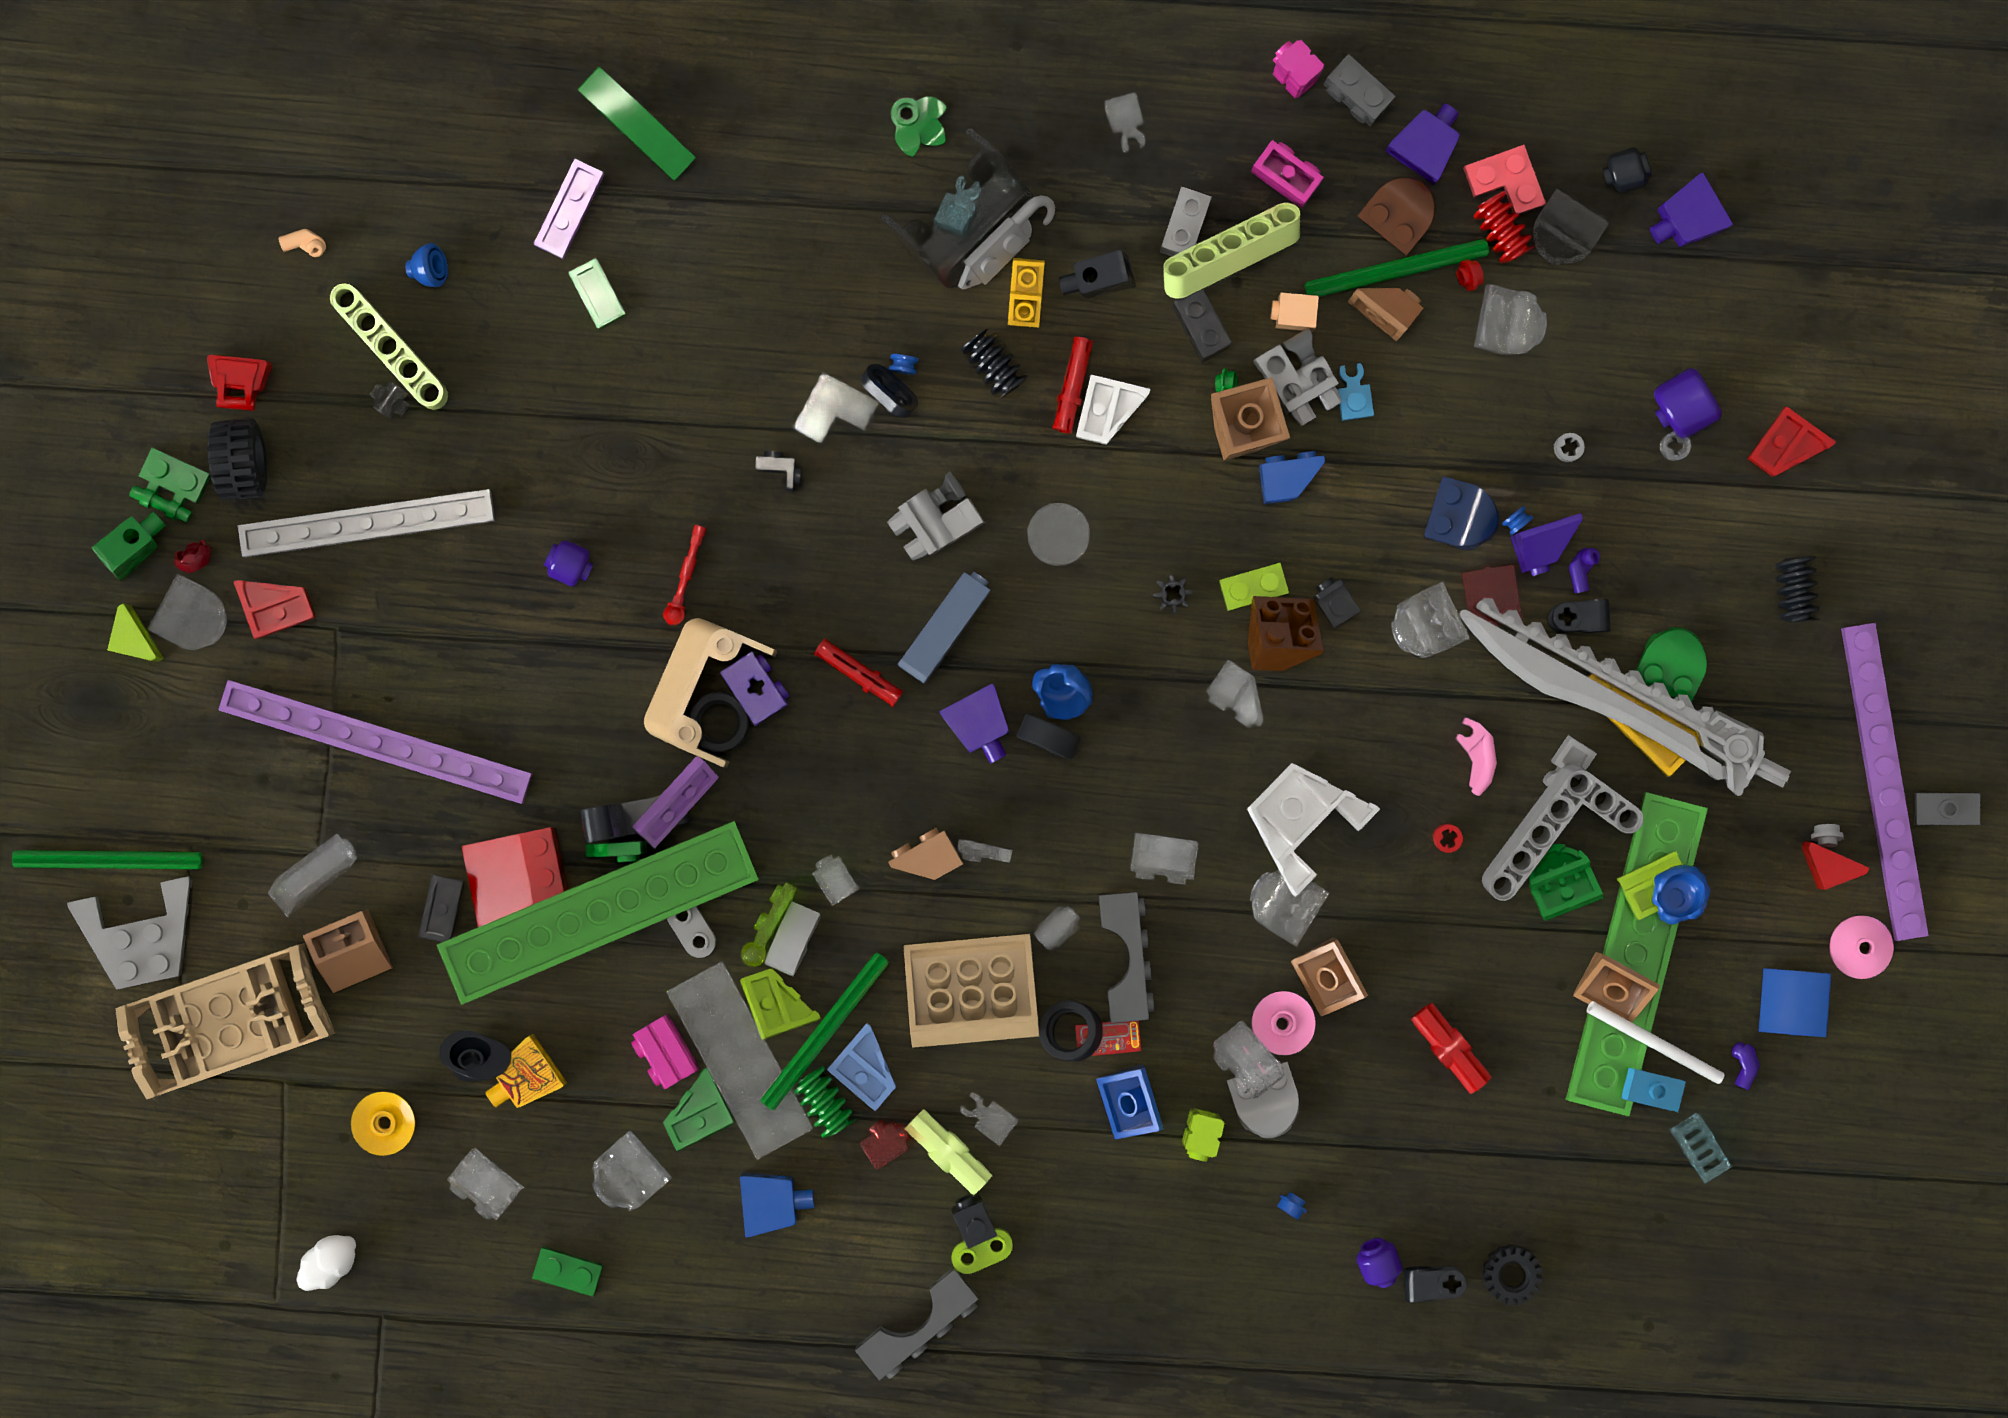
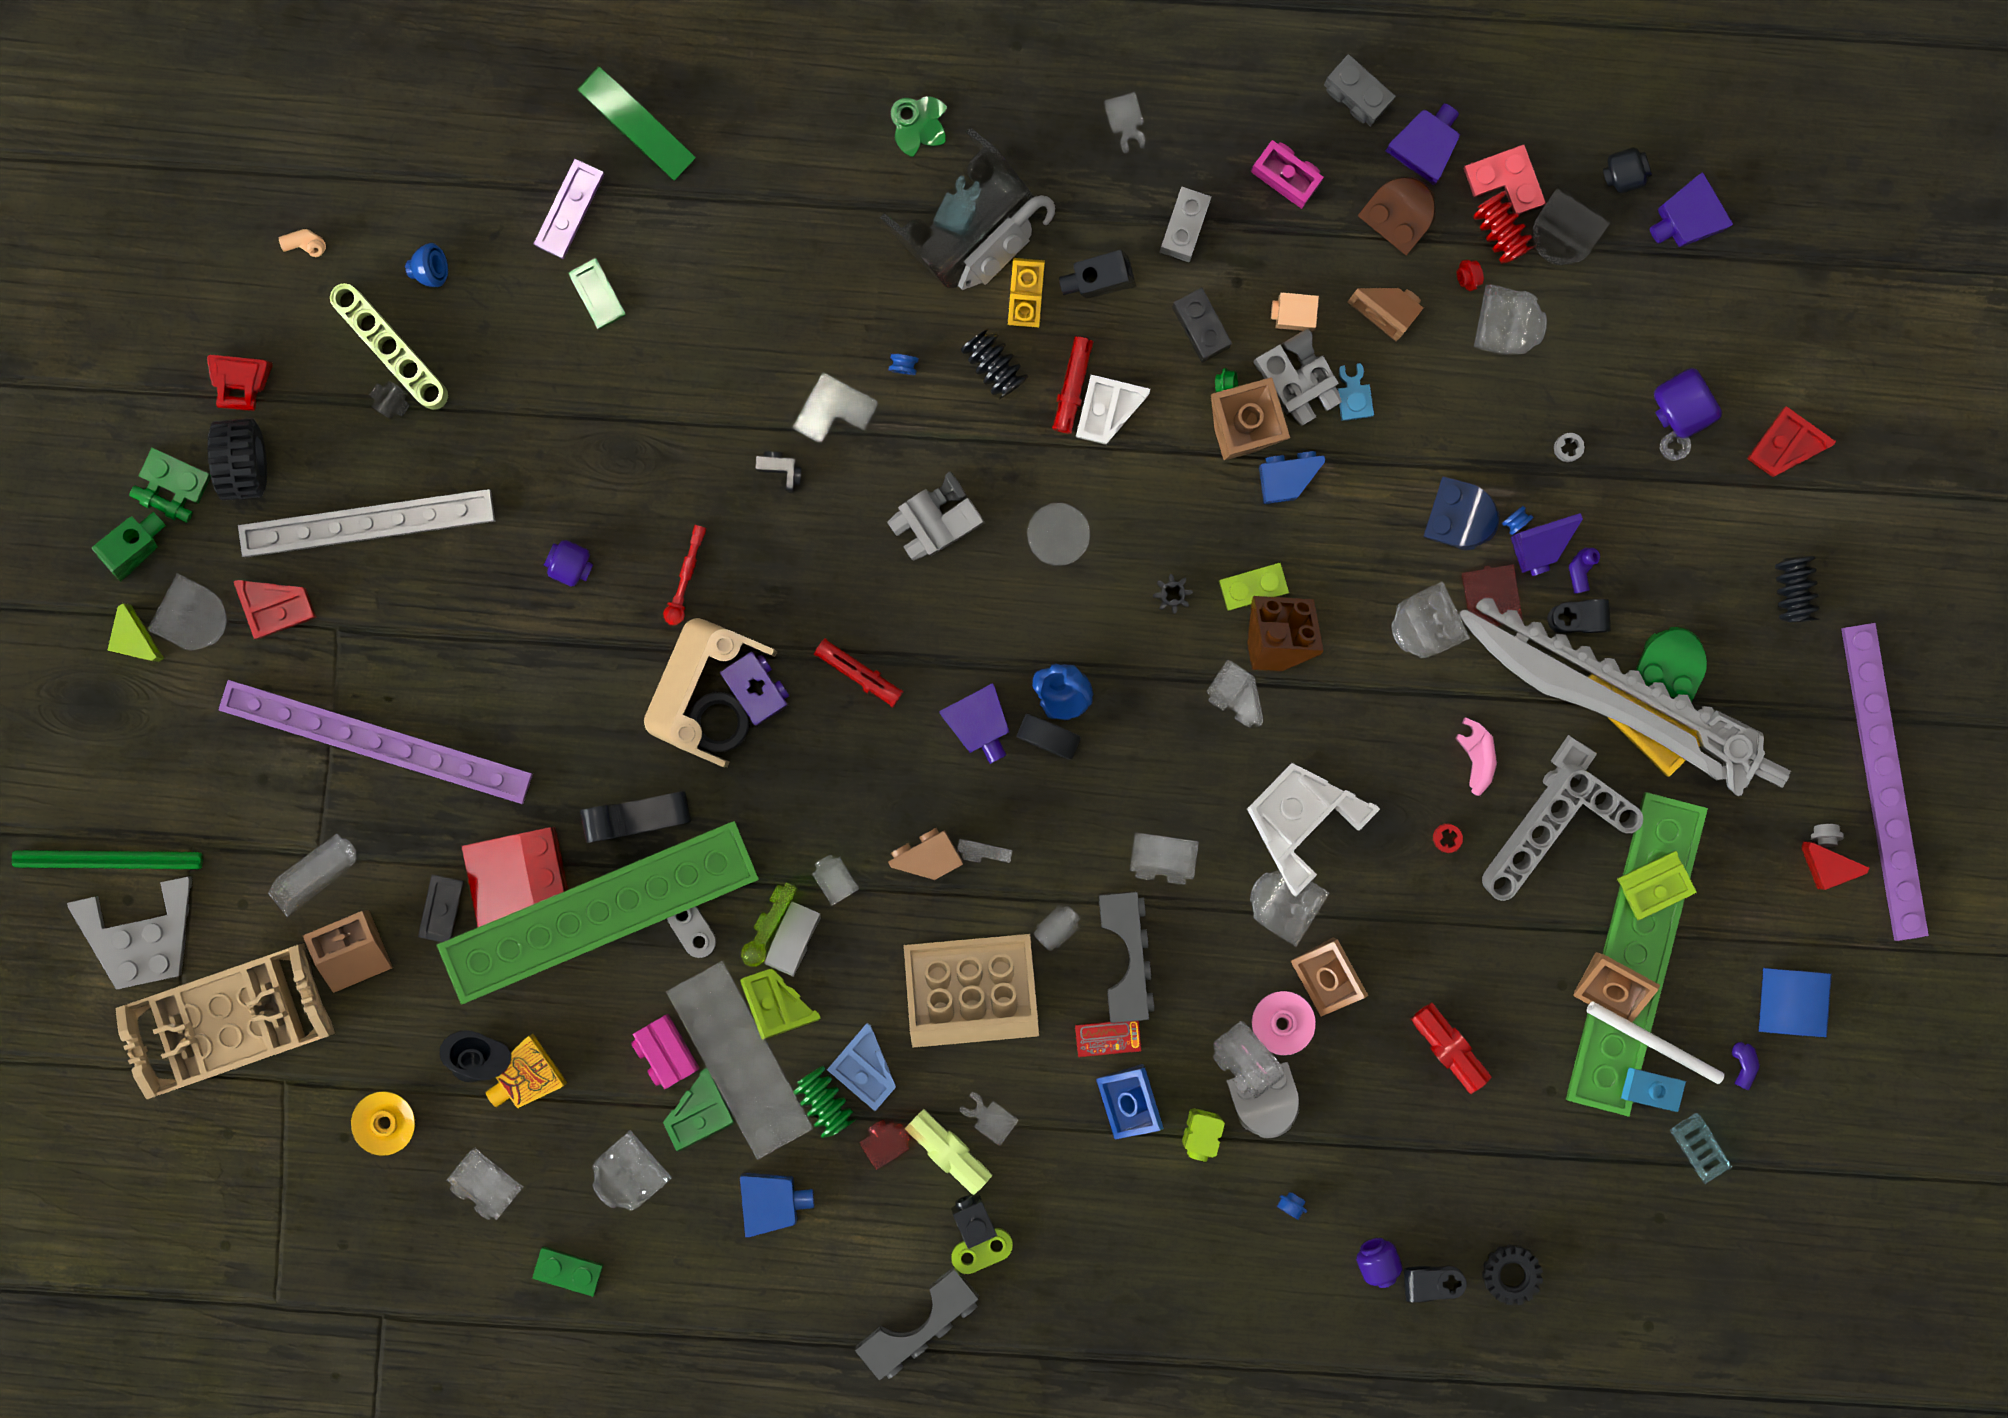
dark red plate [173,539,212,573] -> none
white arm [297,1235,356,1291] -> none
green wing [585,841,647,862] -> none
medium lavender plate [632,756,719,848] -> none
green axle [761,953,889,1110] -> none
black plate [861,364,918,418] -> none
sand blue slope [897,571,990,684] -> none
black tyre [1039,1000,1103,1062] -> none
yellowish green beam [1164,203,1300,298] -> none
dark pink brick [1273,40,1324,98] -> none
green axle [1304,239,1489,297] -> none
black bracket [1313,577,1361,629] -> none
green slope [1529,844,1603,921] -> none
blue hair [1652,864,1711,925] -> none
bright pink dish [1829,915,1894,979] -> none
dark grey plate [1914,793,1980,825] -> none

